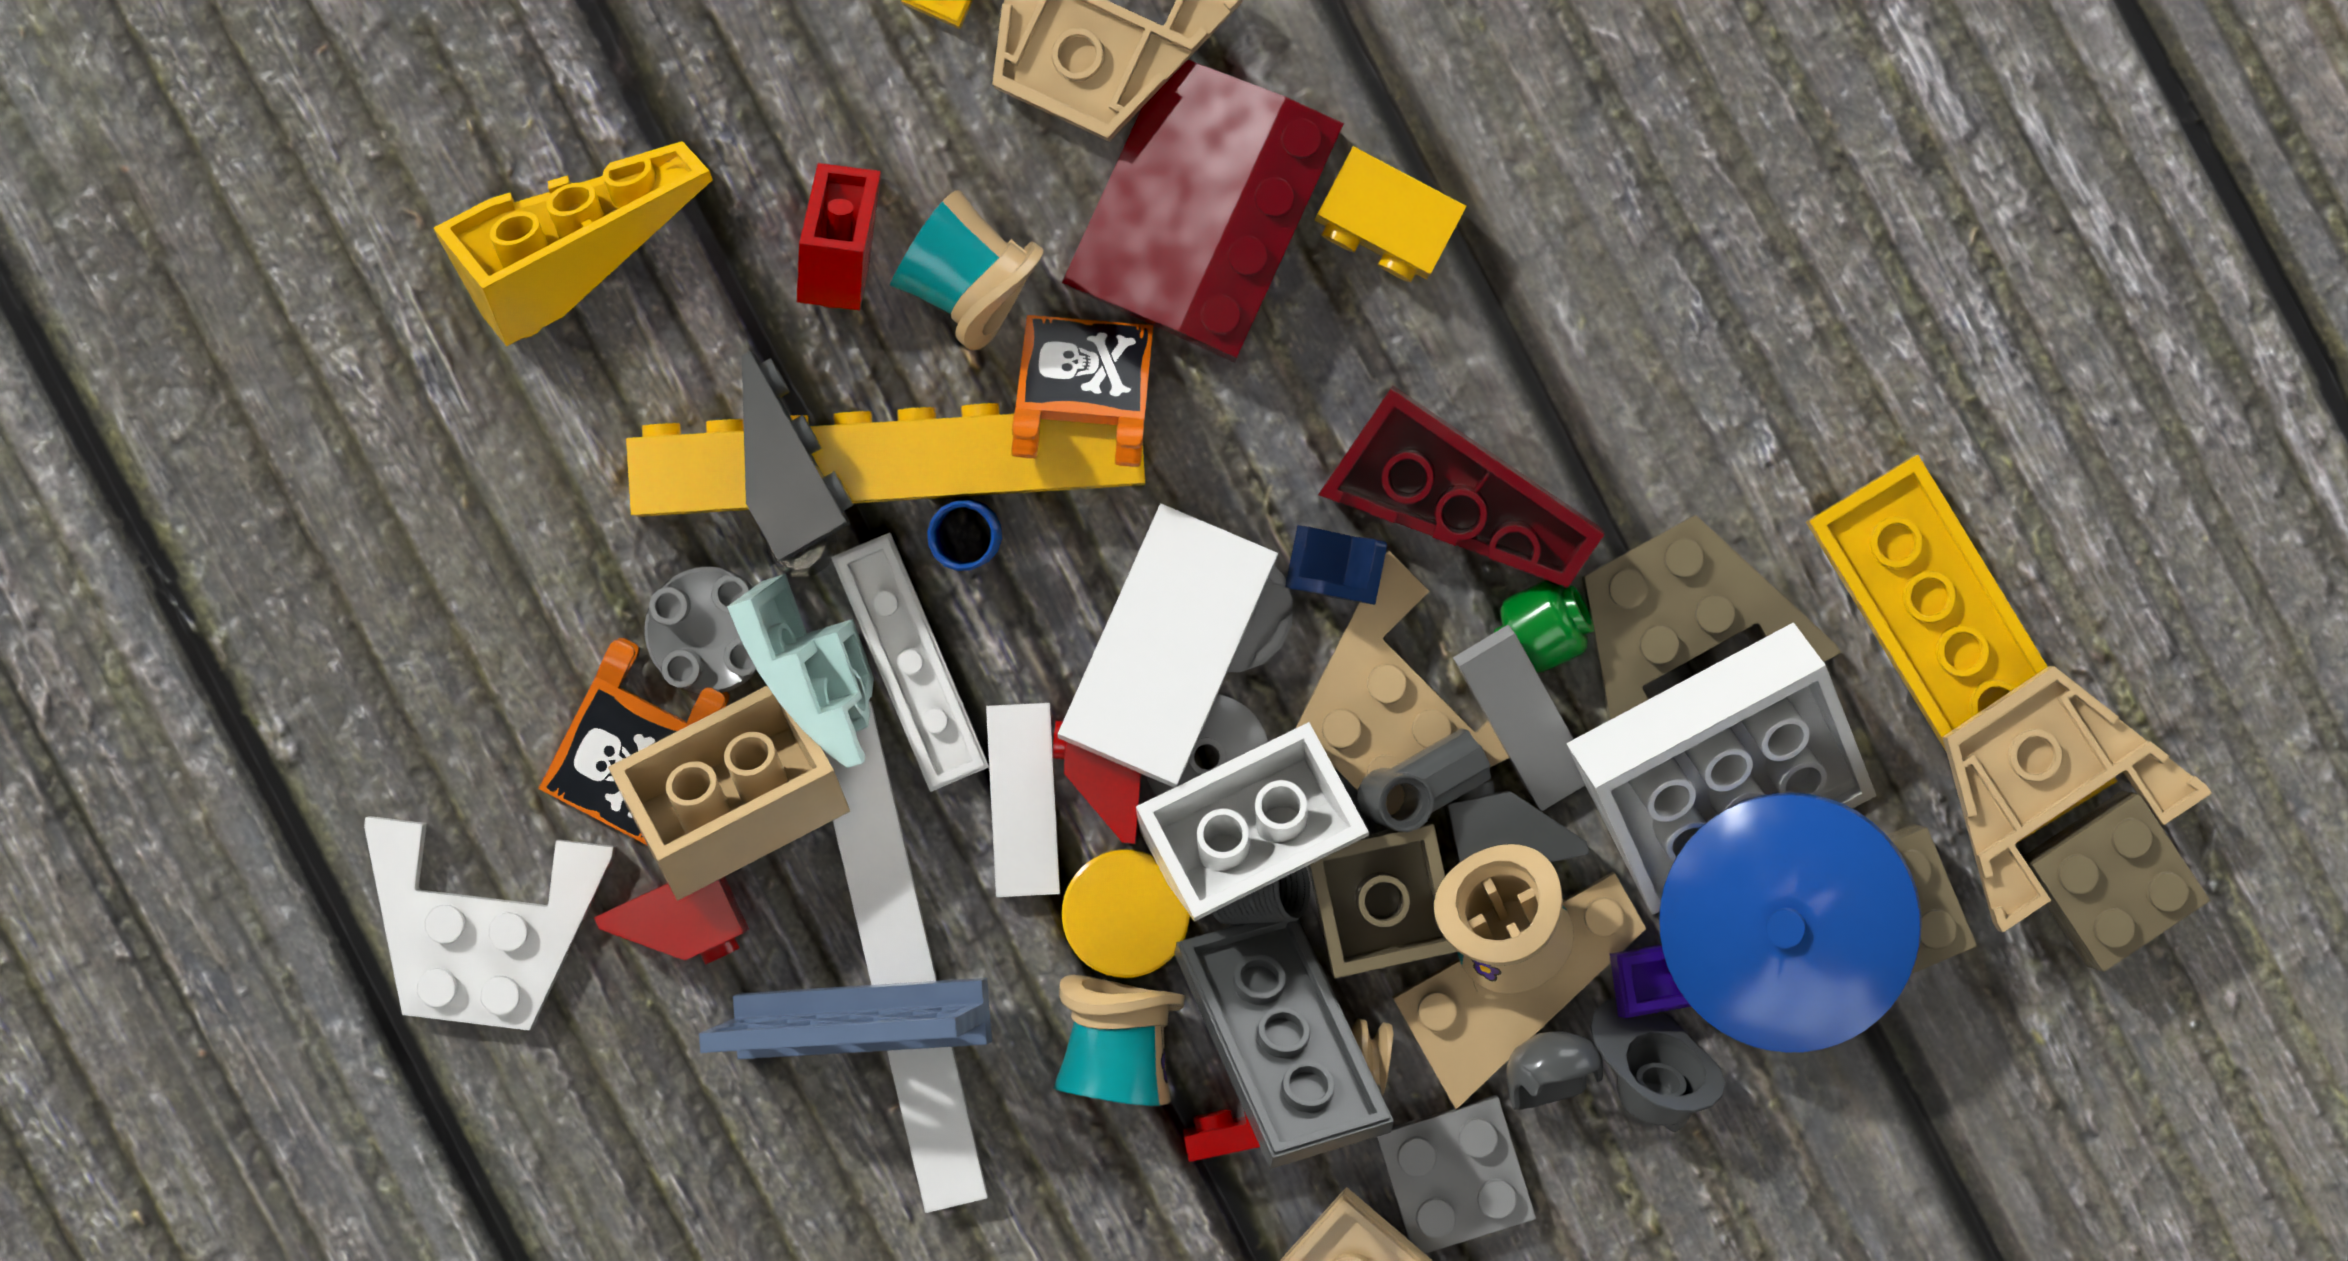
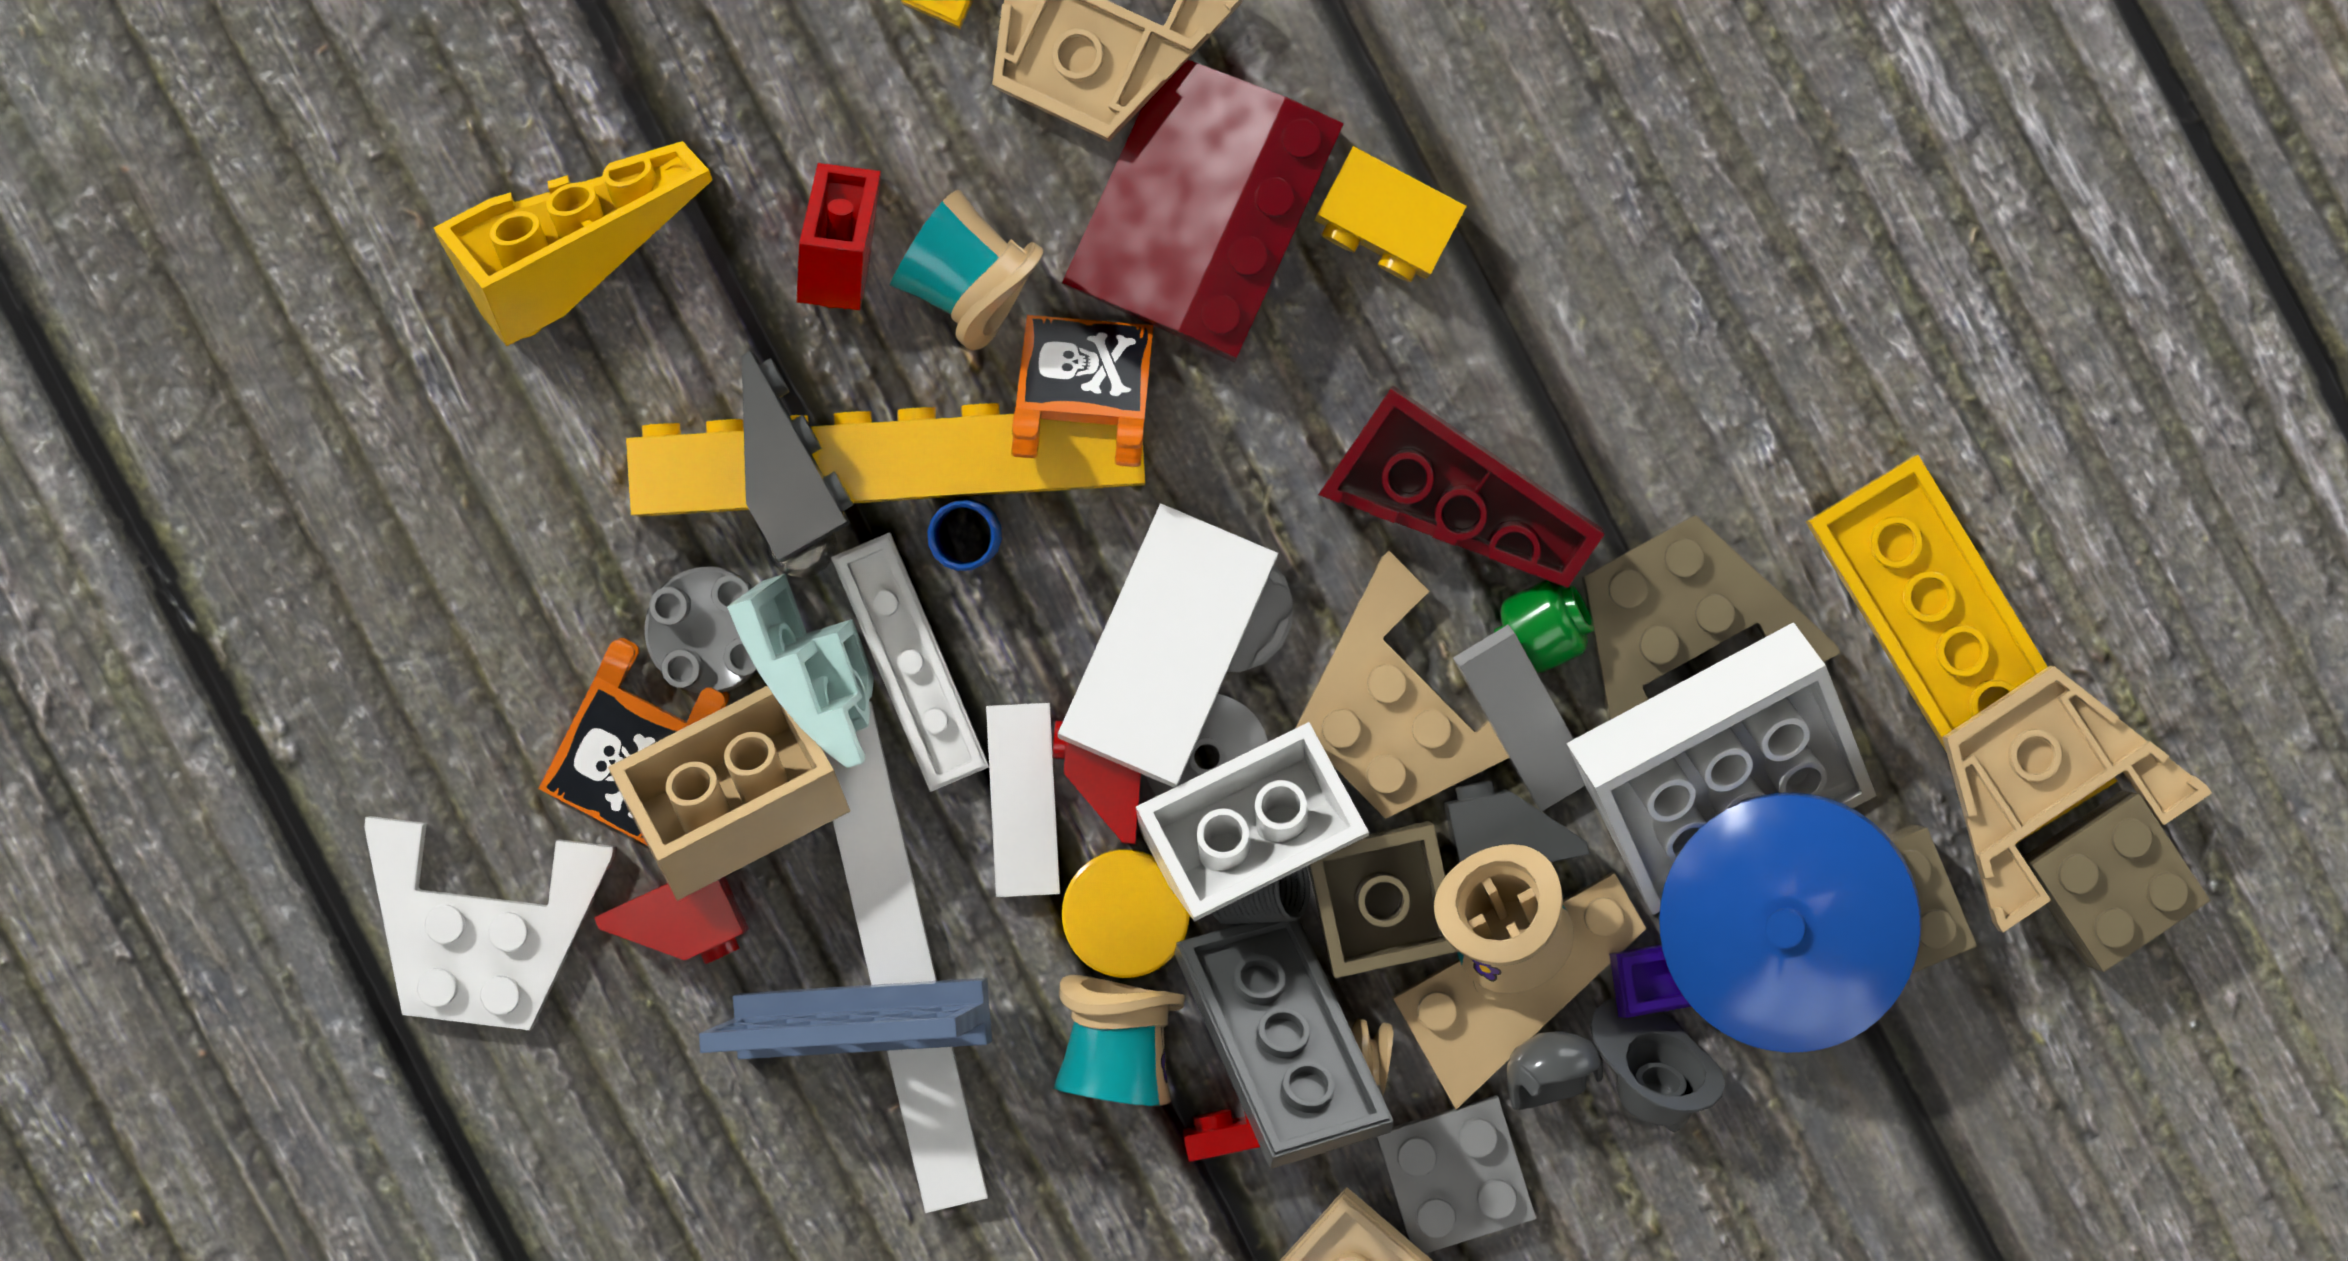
dark blue panel [1285,525,1387,605] -> none
dark grey piece [1357,728,1491,832] -> none

